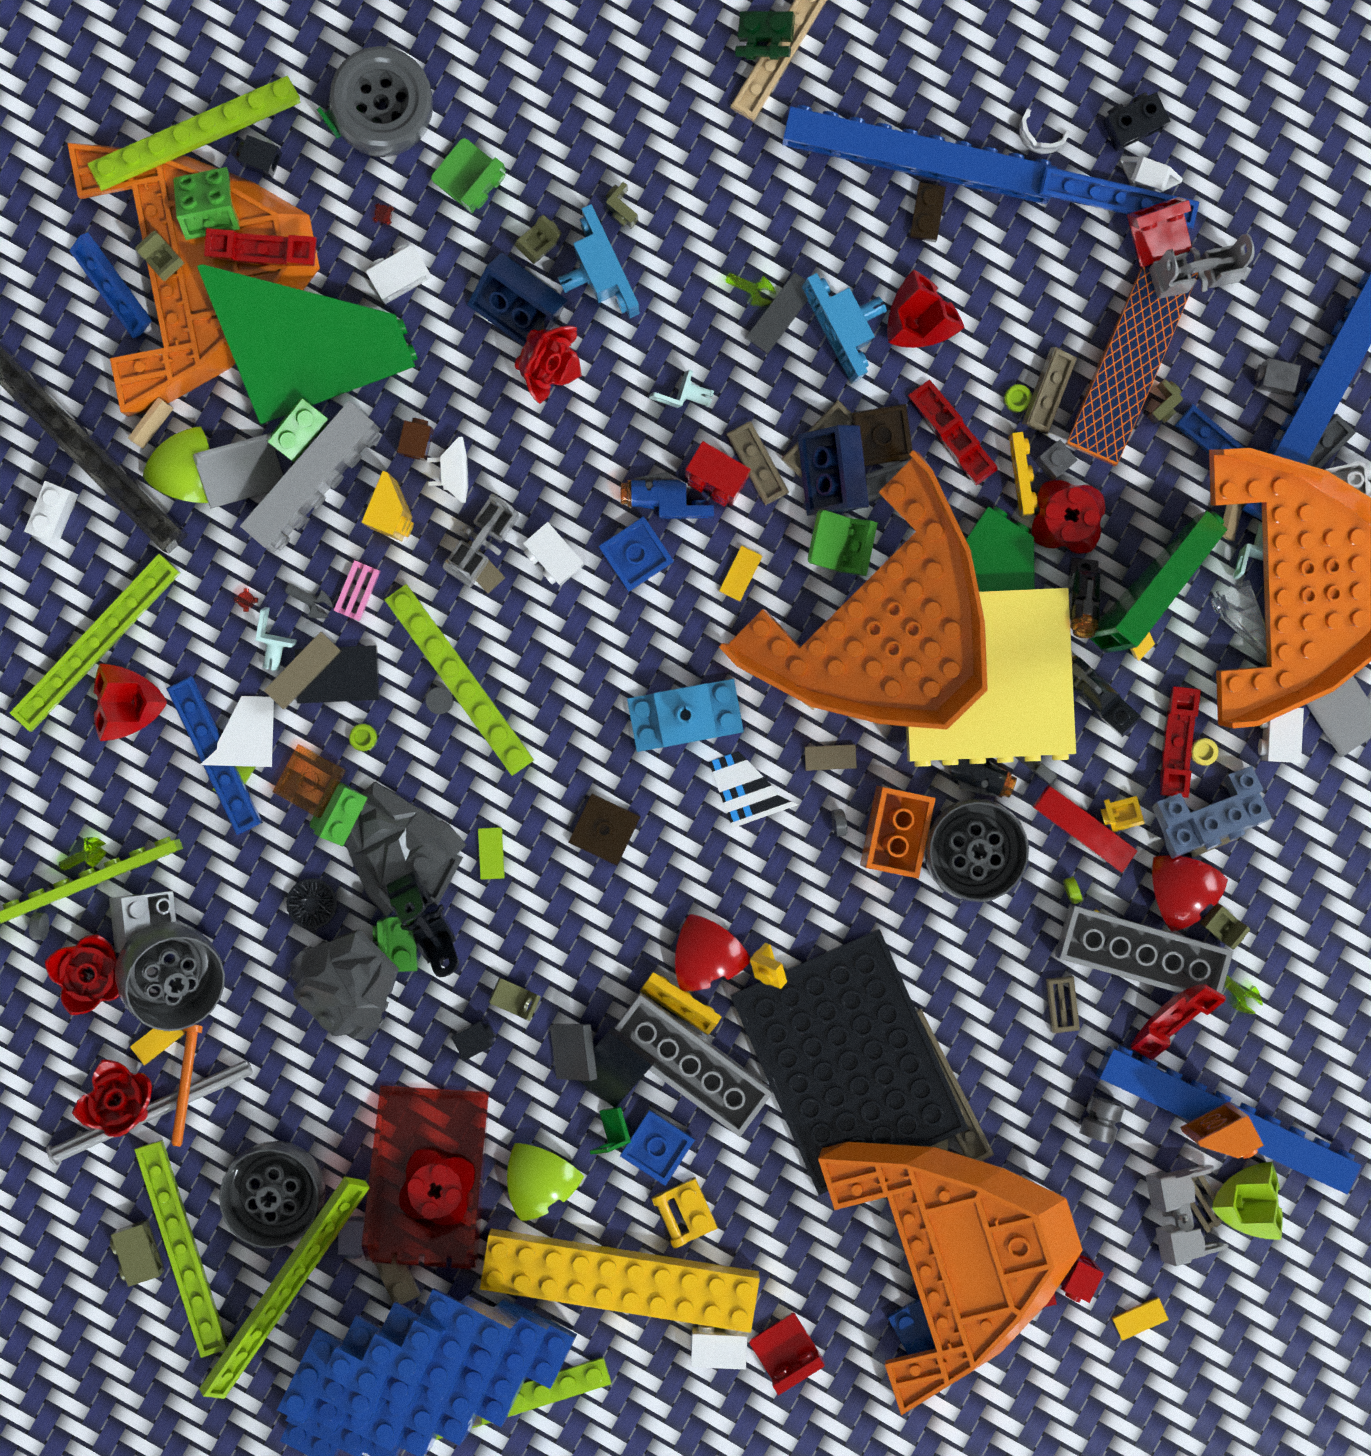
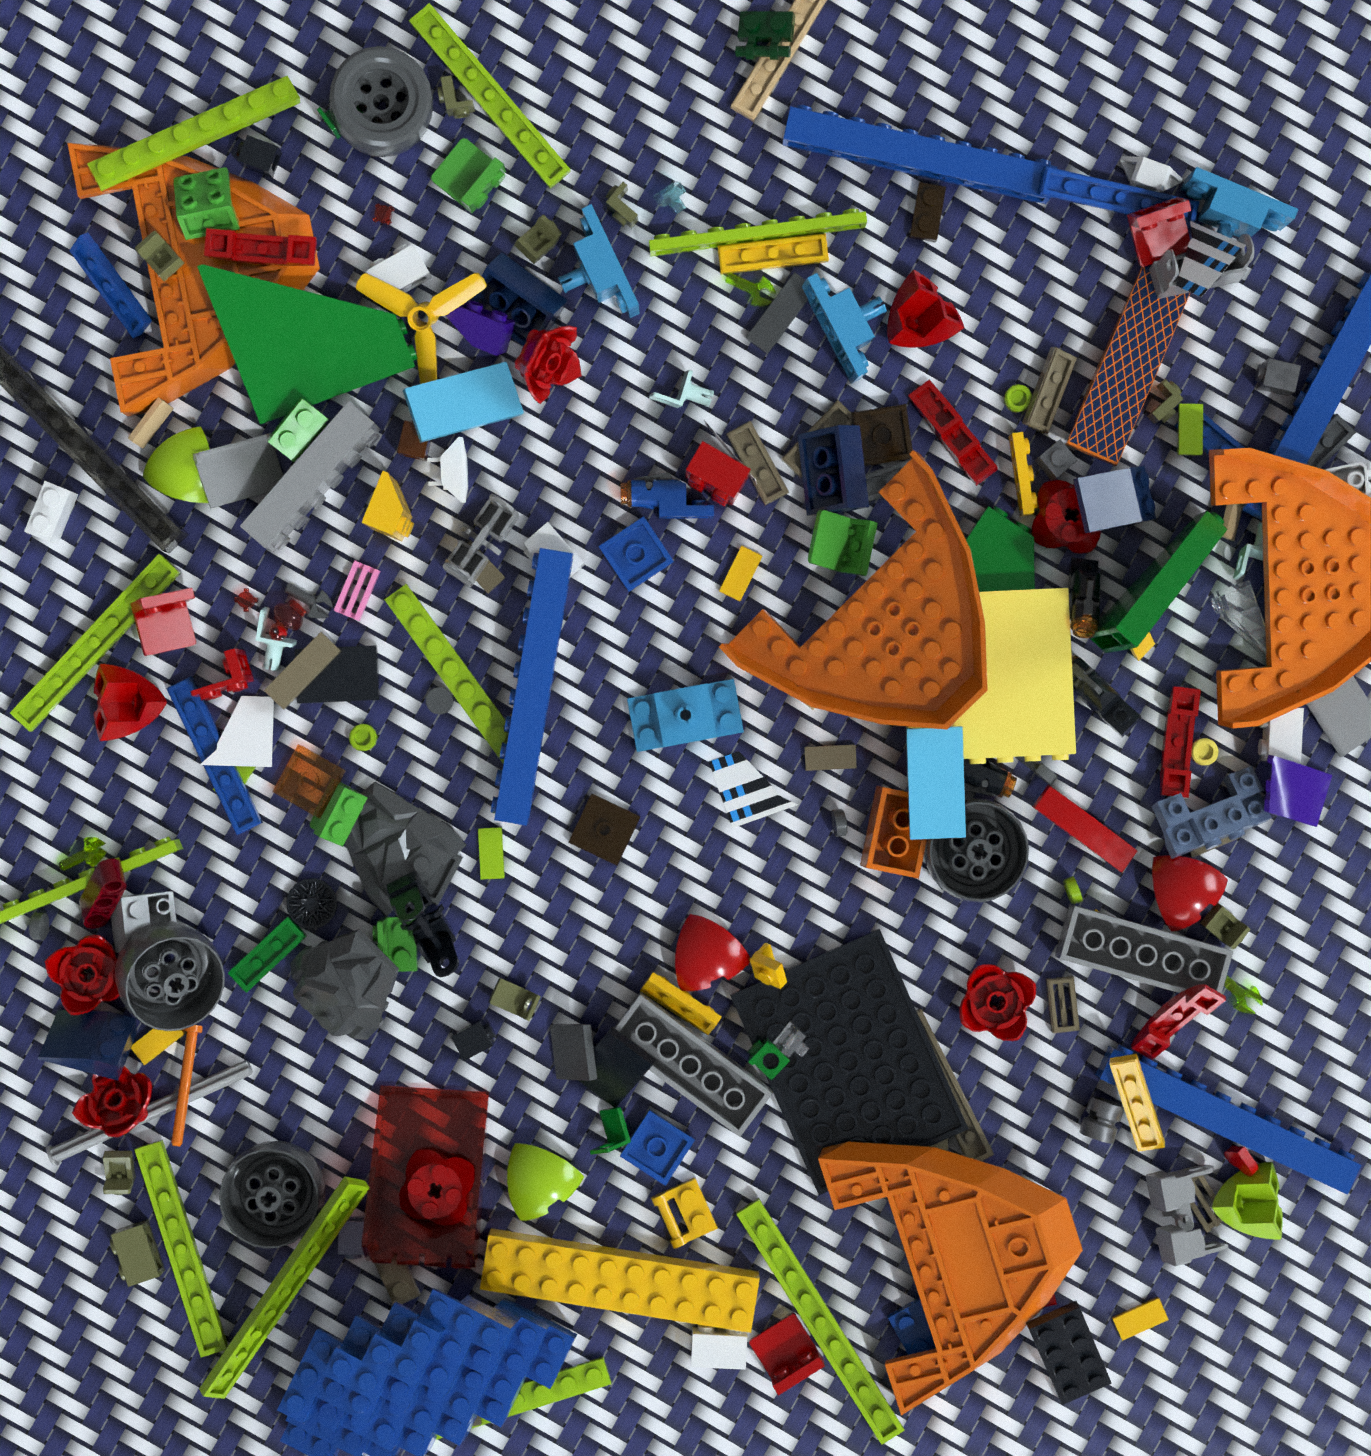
white helmet [1019,108,1071,154] -> none
red brick [1060,1254,1104,1303] -> none
yellow bracket [1101,796,1145,832] -> none
black brick [1102,92,1171,152] -> none
orange slope [1180,1102,1264,1159] -> none
none -> dark blue slope [38,1010,137,1081]
none -> dark red beam [79,858,126,929]
none -> olive bracket [103,1151,136,1195]
none -> bracket [130,588,197,656]
none -> red bracket [190,648,254,701]
none -> green plate [228,916,307,993]
none -> clear red animal [269,598,307,641]
none -> yellow piece [356,273,487,384]
none -> medium azure tile [403,362,524,443]
none -> lime plate [409,3,571,189]
none -> dark purple slope [432,295,516,356]
none -> olive bracket [437,75,475,119]
none -> blue brick [491,548,574,826]
none -> lime plate [649,209,867,257]
none -> clear light blue tile [653,181,686,214]
none -> white sticker [704,420,757,485]
none -> yellow tile [718,233,829,275]
none -> lime plate [736,1198,905,1445]
none -> green bracket [748,1038,790,1080]
none -> clear tile [773,1022,809,1058]
none -> medium azure tile [906,726,966,840]
none -> red brick [959,964,1036,1041]
none -> black plate [1026,1301,1112,1405]
none -> slope [1073,466,1156,533]
none -> yellow tile [1109,1054,1165,1152]
none -> sticker [1176,221,1246,297]
none -> lime piece [1177,404,1203,456]
none -> dark azure brick [1180,167,1298,239]
none -> red tile [1224,1145,1258,1177]
none -> dark purple slope [1264,754,1332,827]

